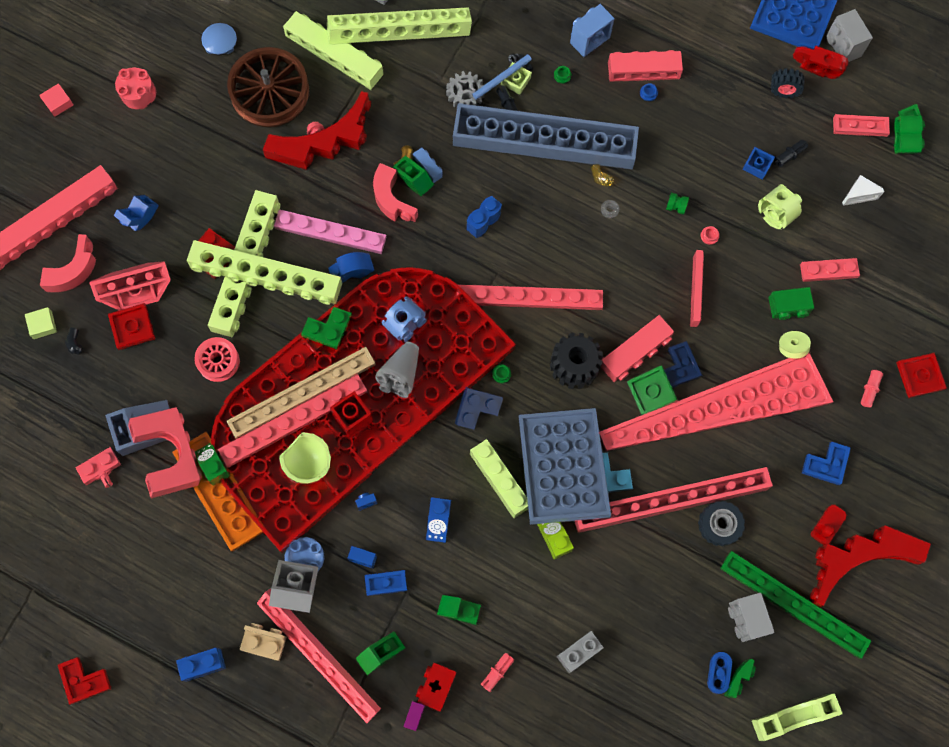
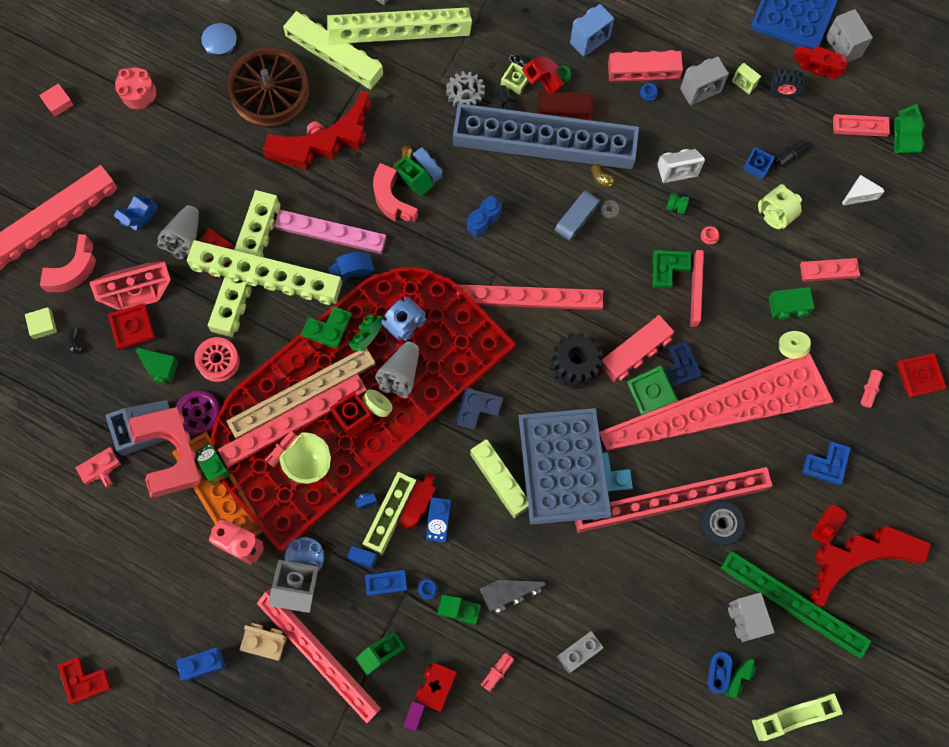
medium blue bar [472,54,532,100] -> none
green plate [492,364,511,384] -> none
lime slope [537,522,574,559] -> none
none -> green slope [136,348,178,384]
none -> light grey cone [157,206,199,259]
none -> magenta plate [175,390,221,436]
none -> coral piece [209,519,264,565]
none -> coral axle [265,431,298,468]
none -> green slope [348,315,384,352]
none -> yellowish green piece [362,389,393,417]
none -> yellowish green brick [363,472,416,555]
none -> red piece [398,473,436,529]
none -> blue plate [418,579,438,600]
none -> flat silver slope [480,580,545,614]
none -> red brick [522,56,564,96]
none -> clear red brick [538,92,593,121]
none -> sand blue beam [555,190,601,241]
none -> green plate [652,250,691,289]
none -> white slope [658,149,705,183]
none -> light grey brick [680,57,729,106]
none -> yellowish green piece [732,63,761,94]

